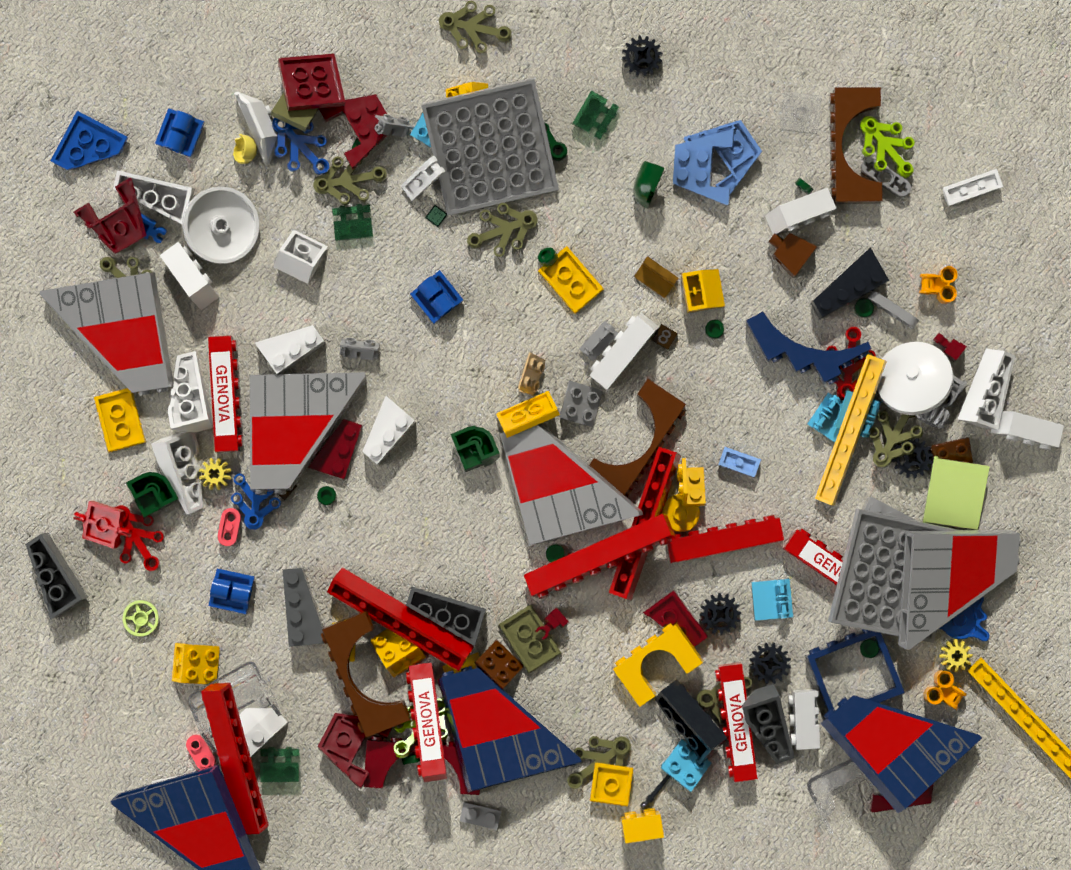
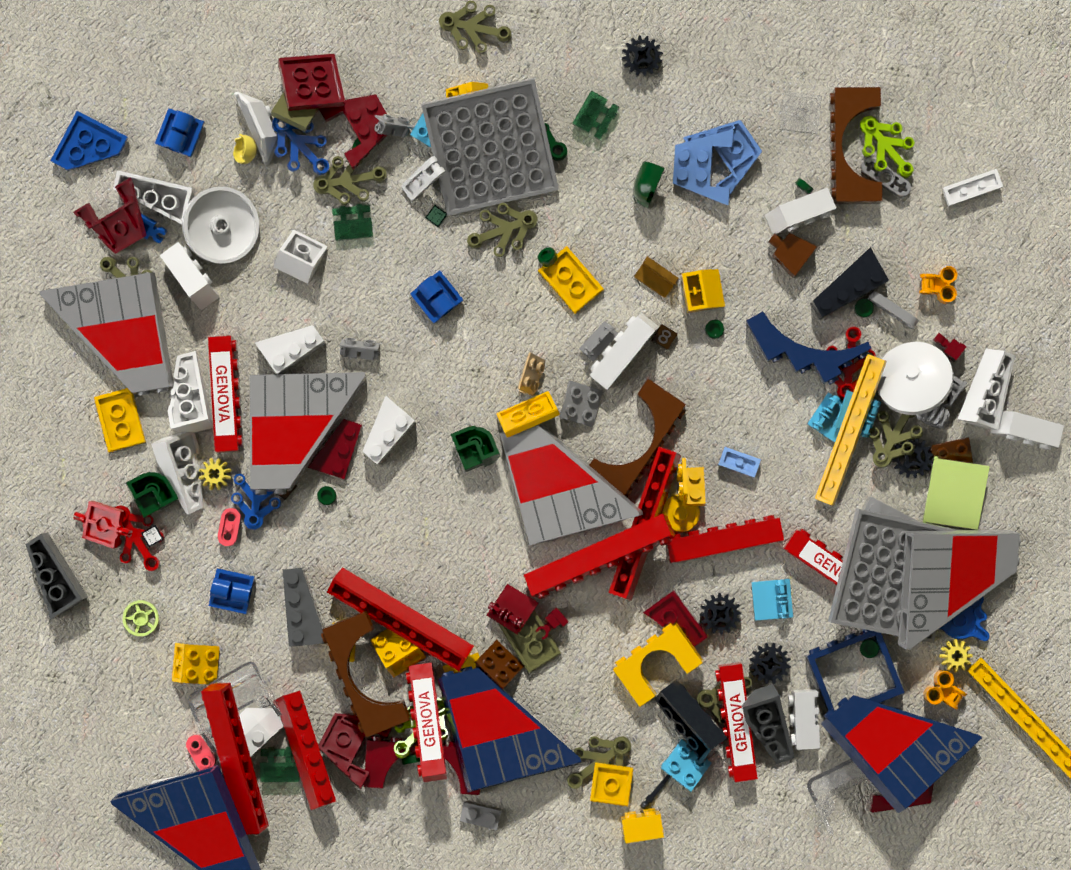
dark grey wedge [406,587,486,646] -> none
dark green tile [546,544,565,562] -> none
none -> sticker [141,525,163,547]
none -> red brick [275,691,336,810]
none -> dark red hinge [486,584,539,635]

